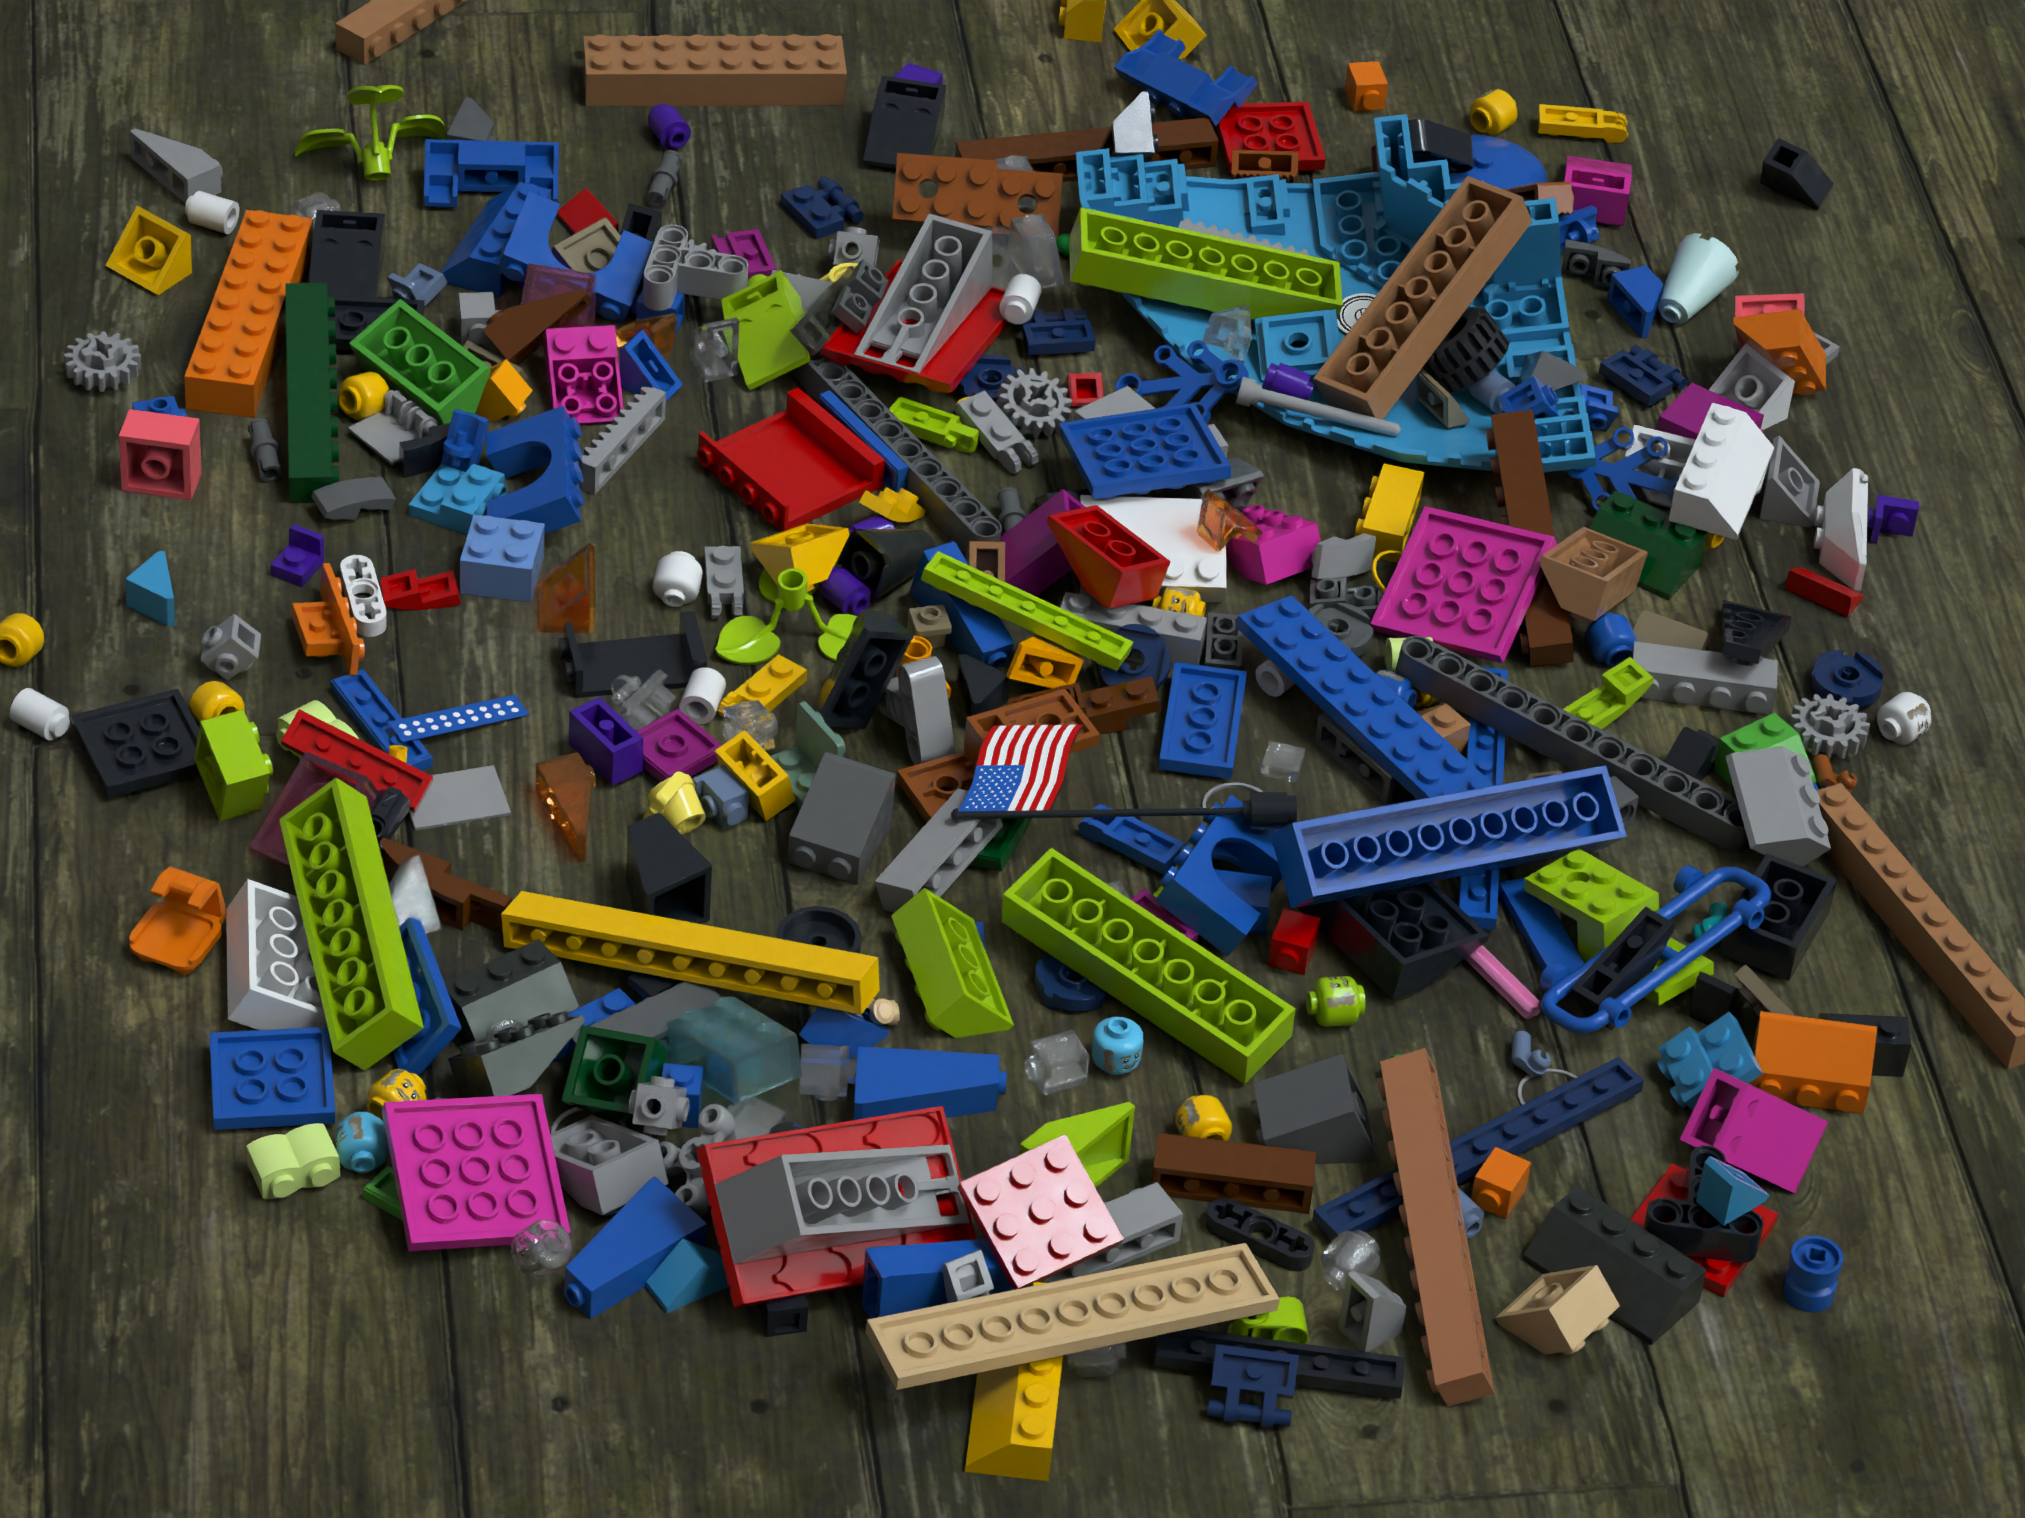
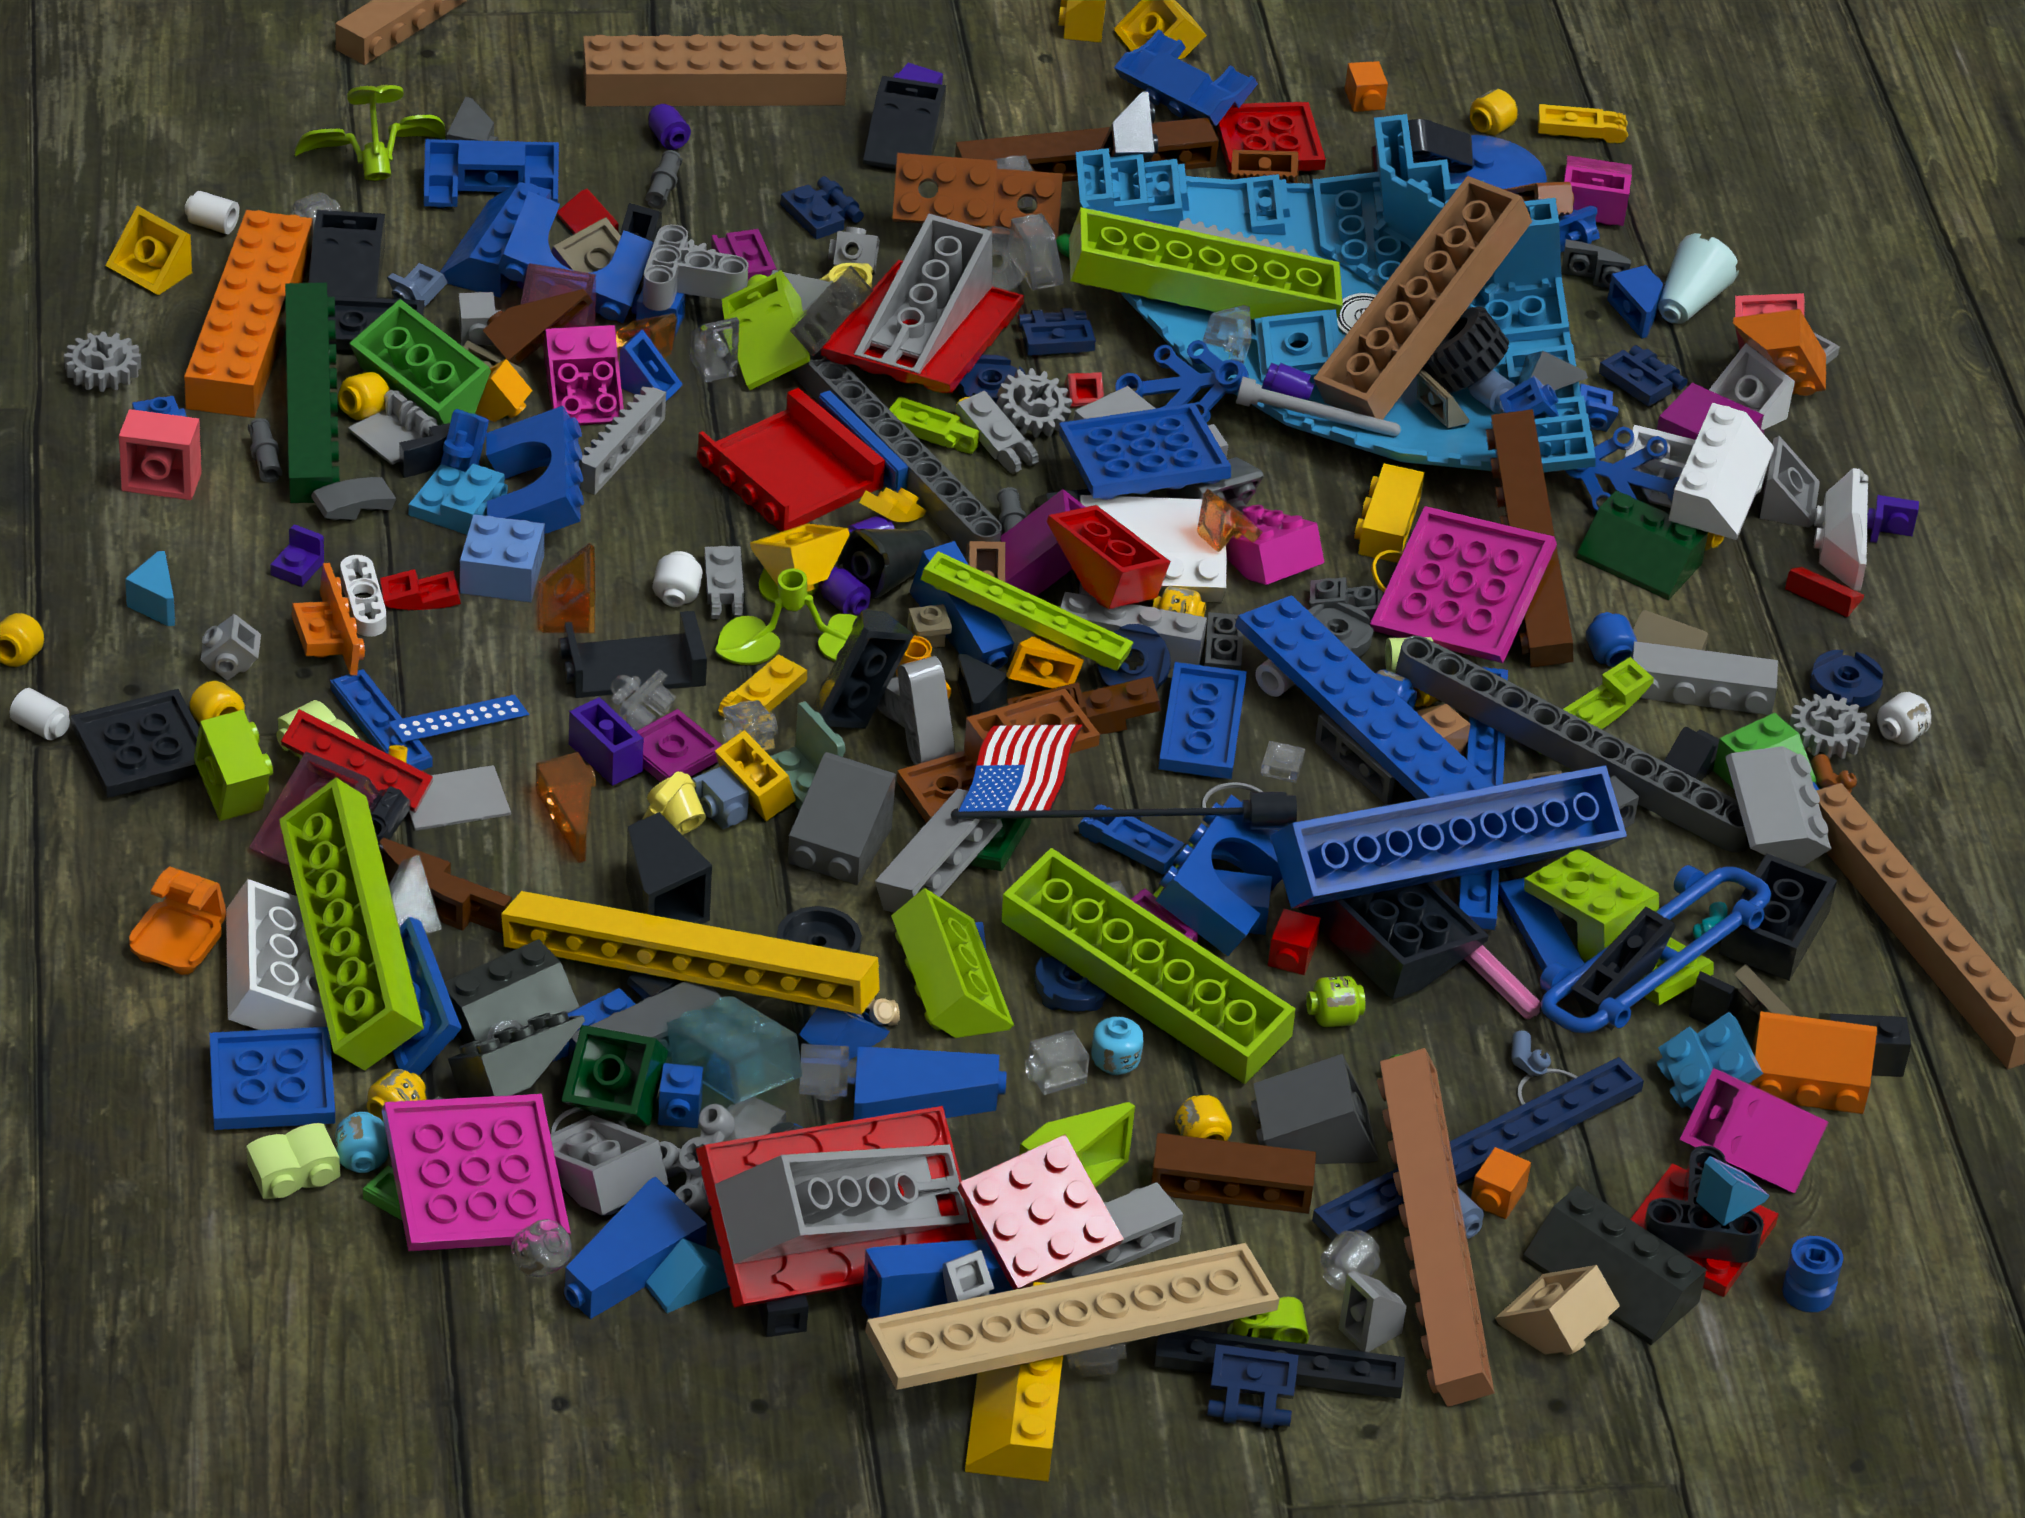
light grey slope [130,128,223,204] -> none
light grey brick [629,1076,689,1136] -> none
white brick [679,667,726,724] -> none
dark grey slope [831,259,889,333] -> none
white brick [999,274,1042,324] -> none
black beam [1206,1198,1315,1272] -> none
light grey slope [1311,533,1376,579] -> none
medium nougat slope [1539,527,1648,622] -> none
black wing [1721,600,1792,666] -> none
black slope [1760,138,1834,210] -> none

